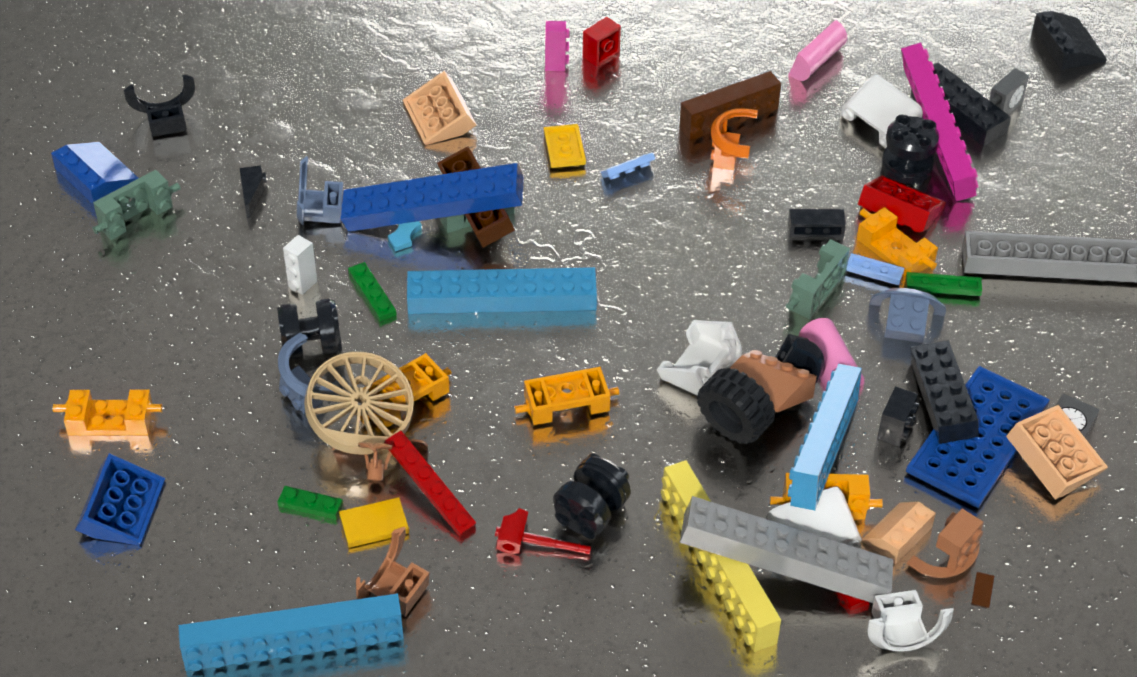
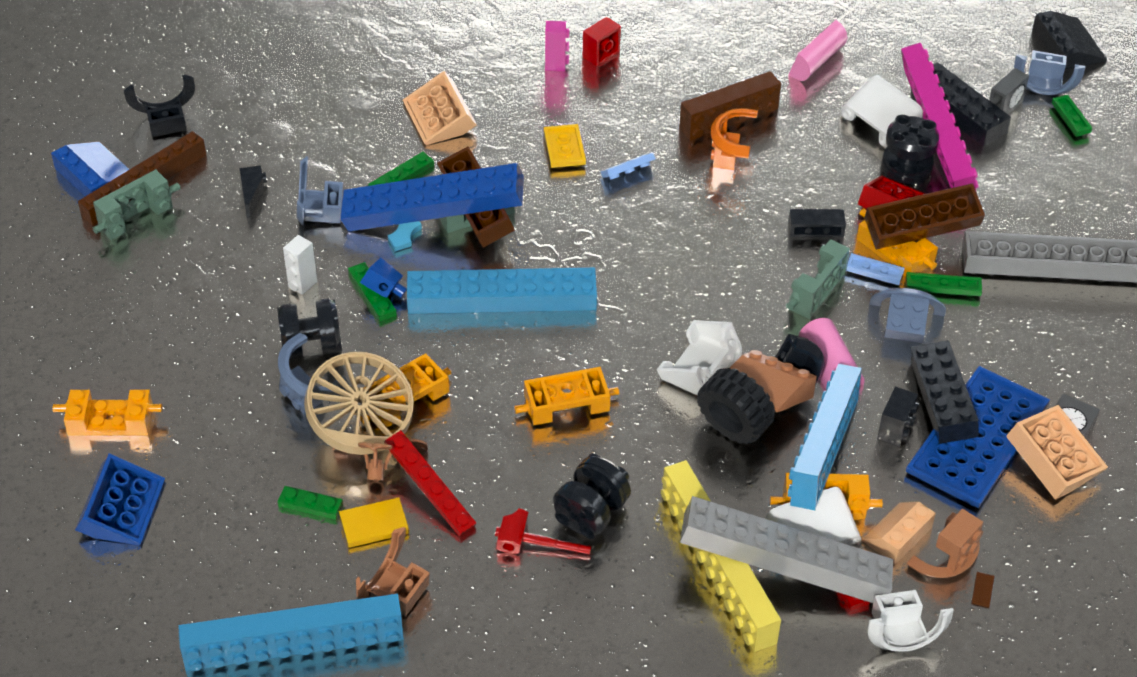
none -> reddish brown brick [78,131,207,226]
none -> blue torso [360,257,407,298]
none -> green plate [368,151,434,186]
none -> reddish brown brick [864,183,985,250]
none -> sand blue piece [1014,50,1086,96]
none -> green plate [1052,95,1092,136]

